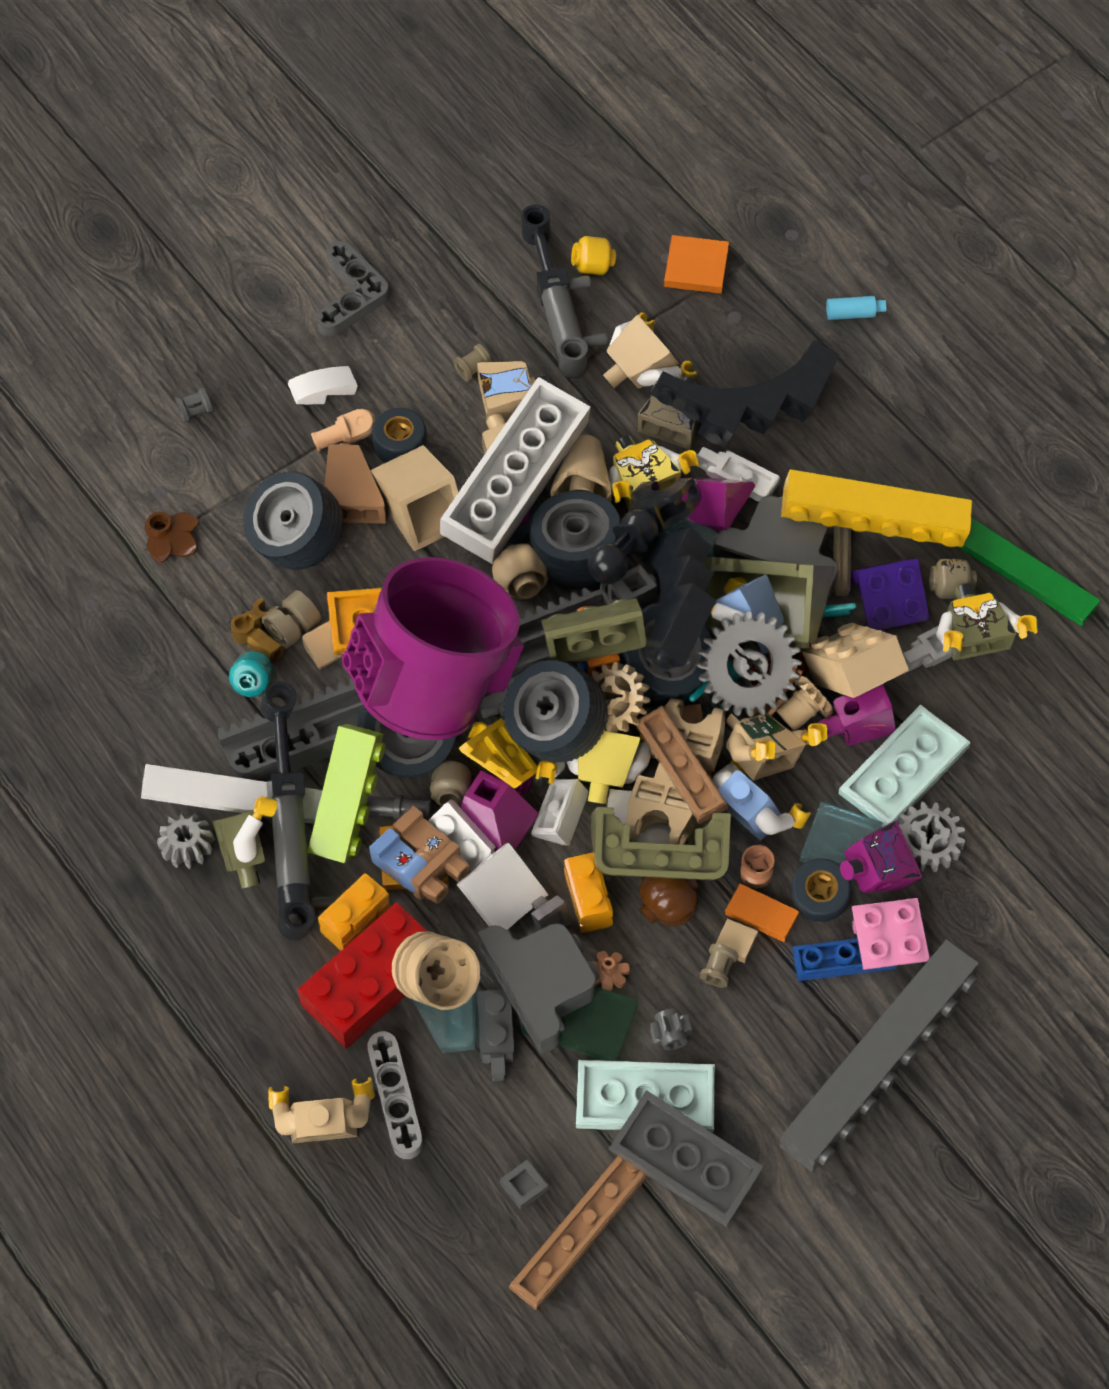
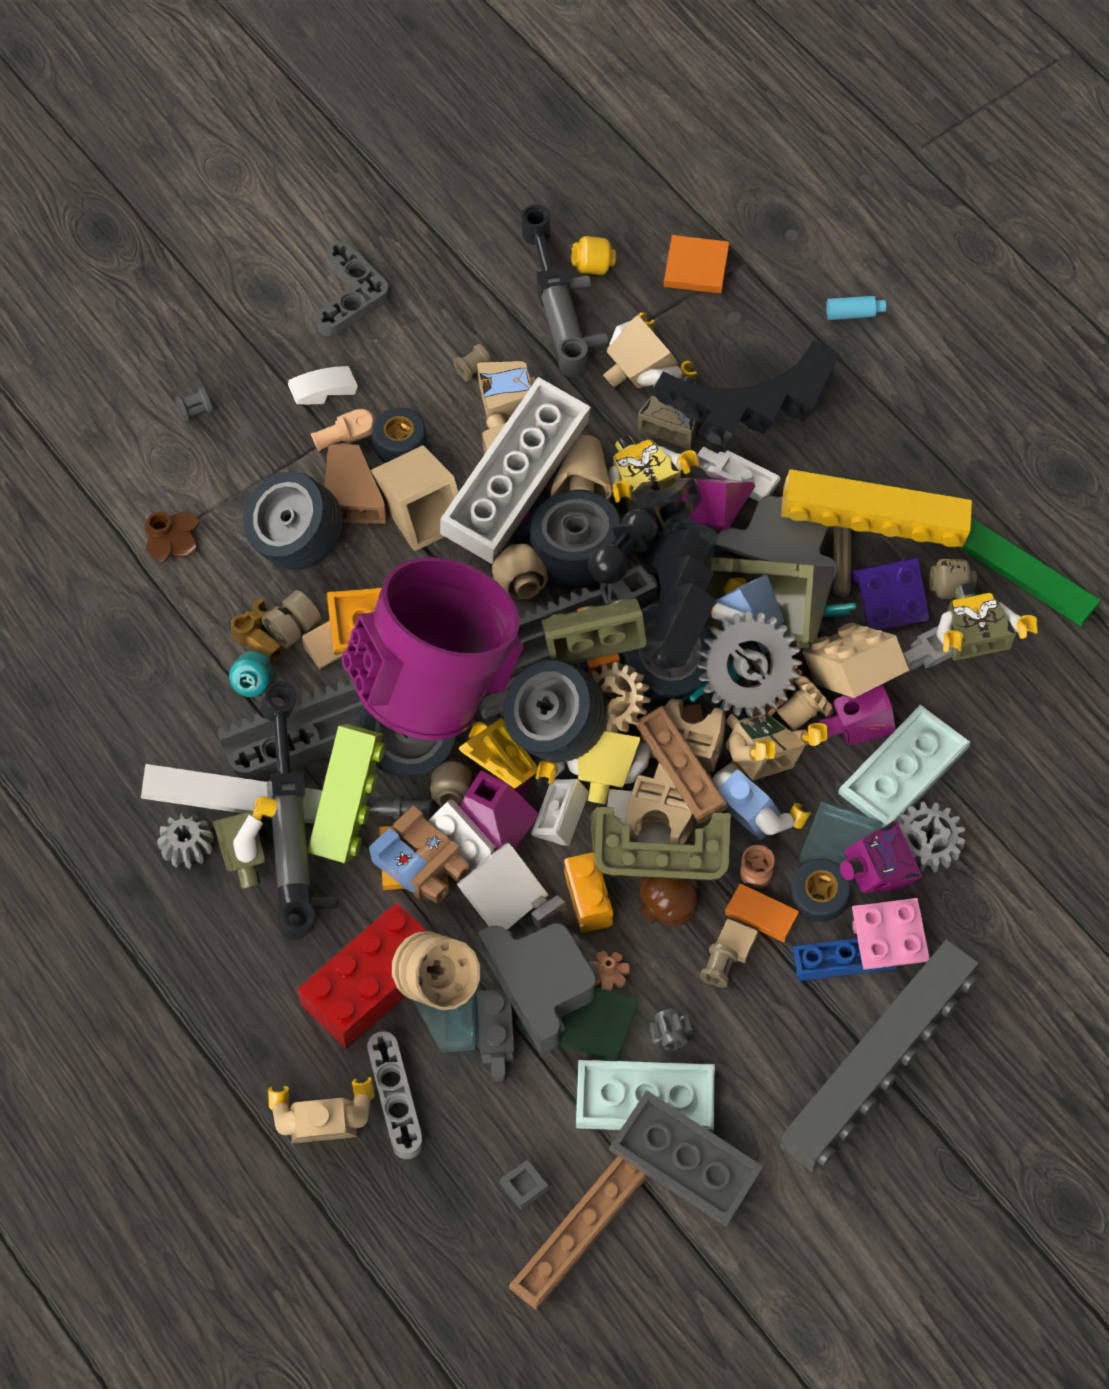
light orange brick [318,873,390,950] -> none

